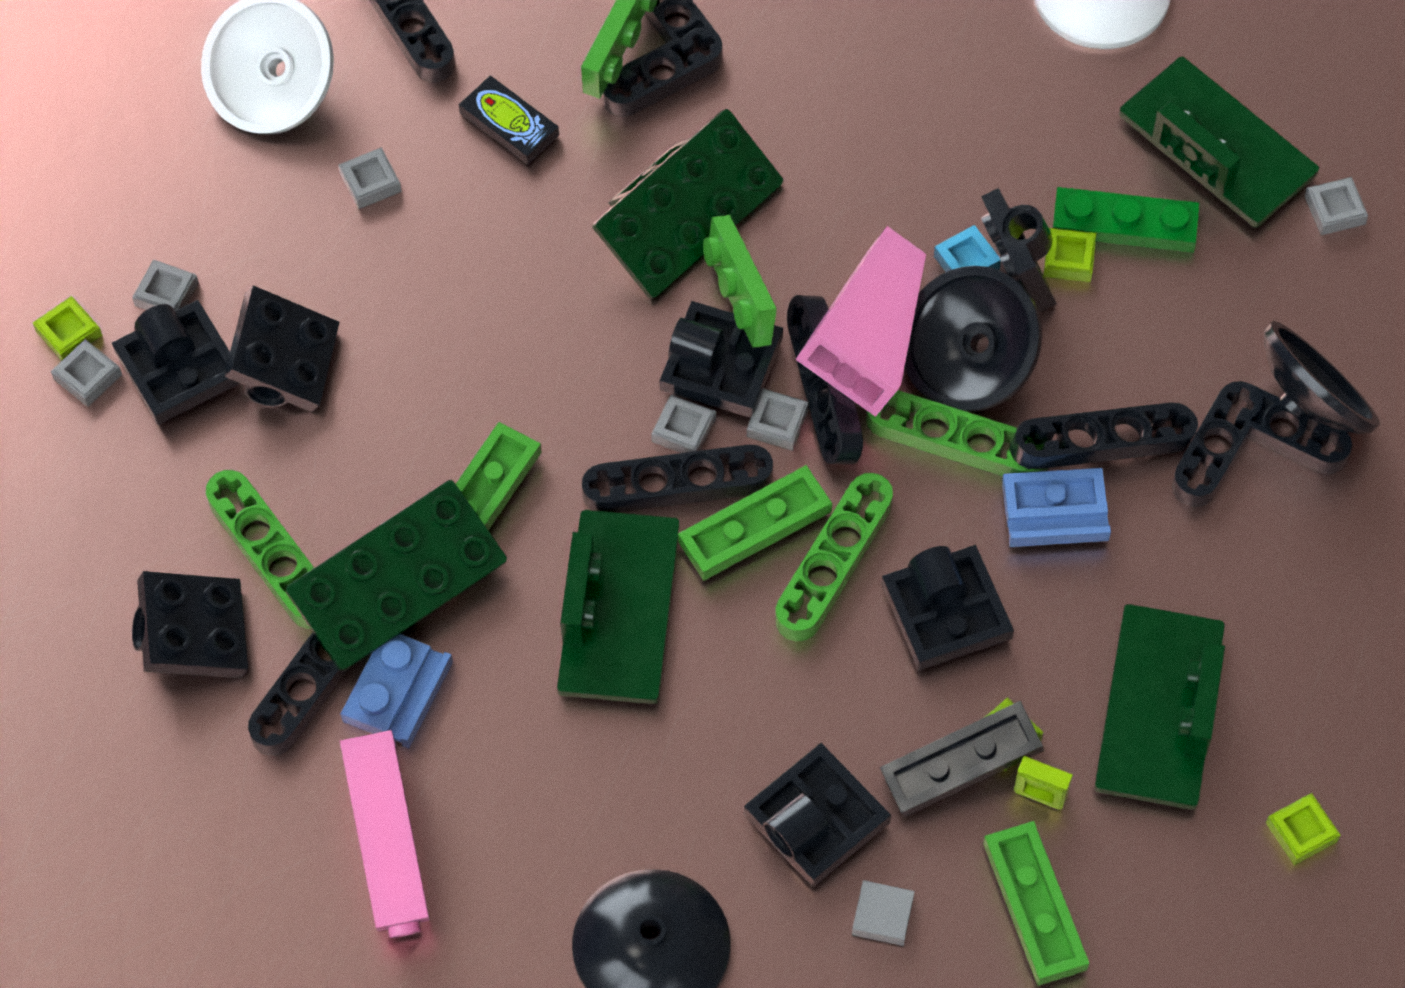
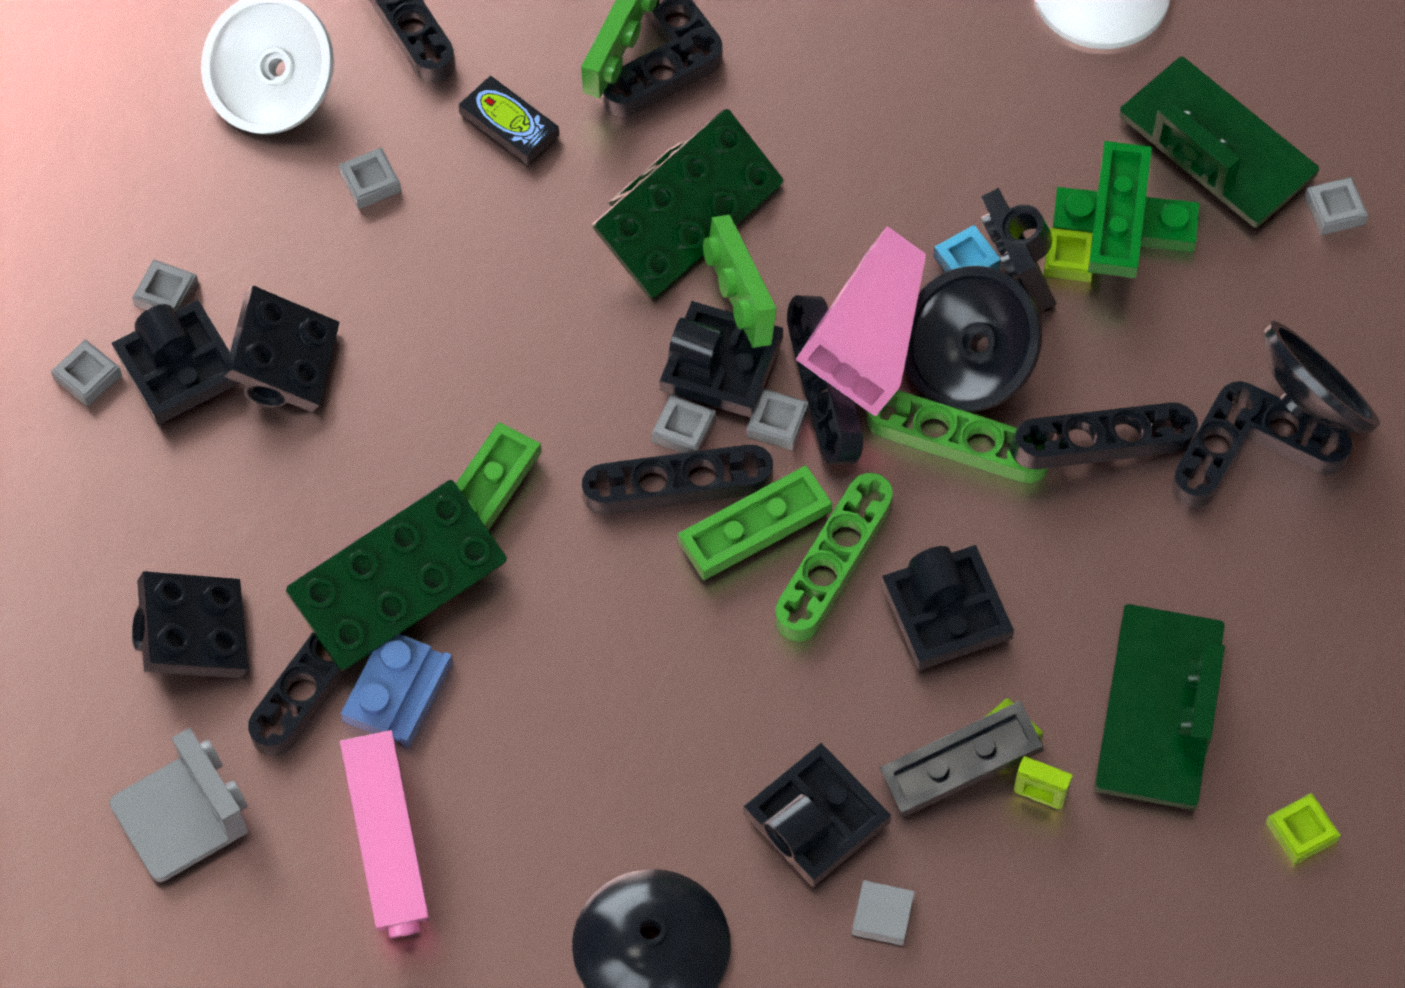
lime tile [32,296,102,361] -> none
bright green beam [206,470,314,629] -> none
dark green bracket [557,510,680,704] -> none
bright green plate [983,821,1089,986] -> none
medium blue plate [1002,468,1111,547] -> none
none -> light grey bracket [110,728,248,882]
none -> green plate [1088,141,1152,278]

